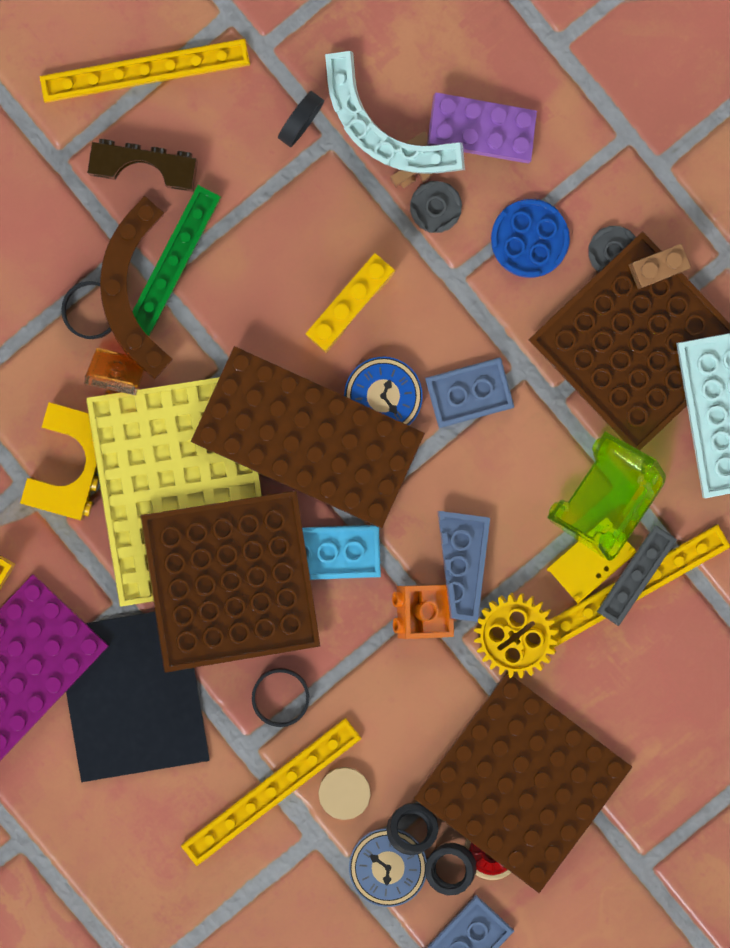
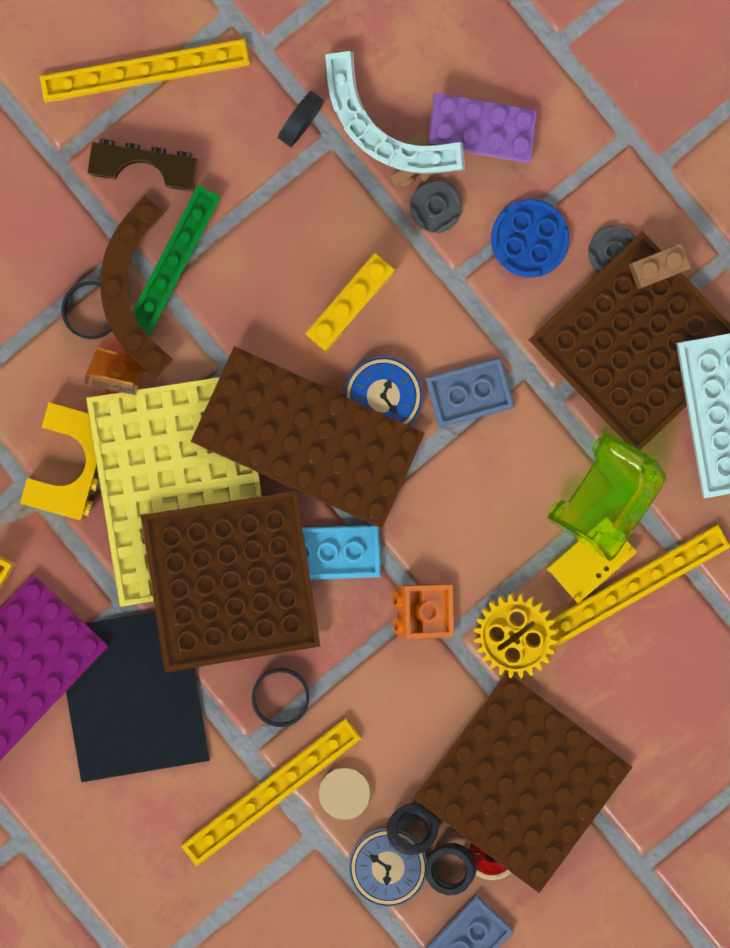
sand blue wing [437,511,490,622] -> none
dark grey tile [596,525,677,626] -> none

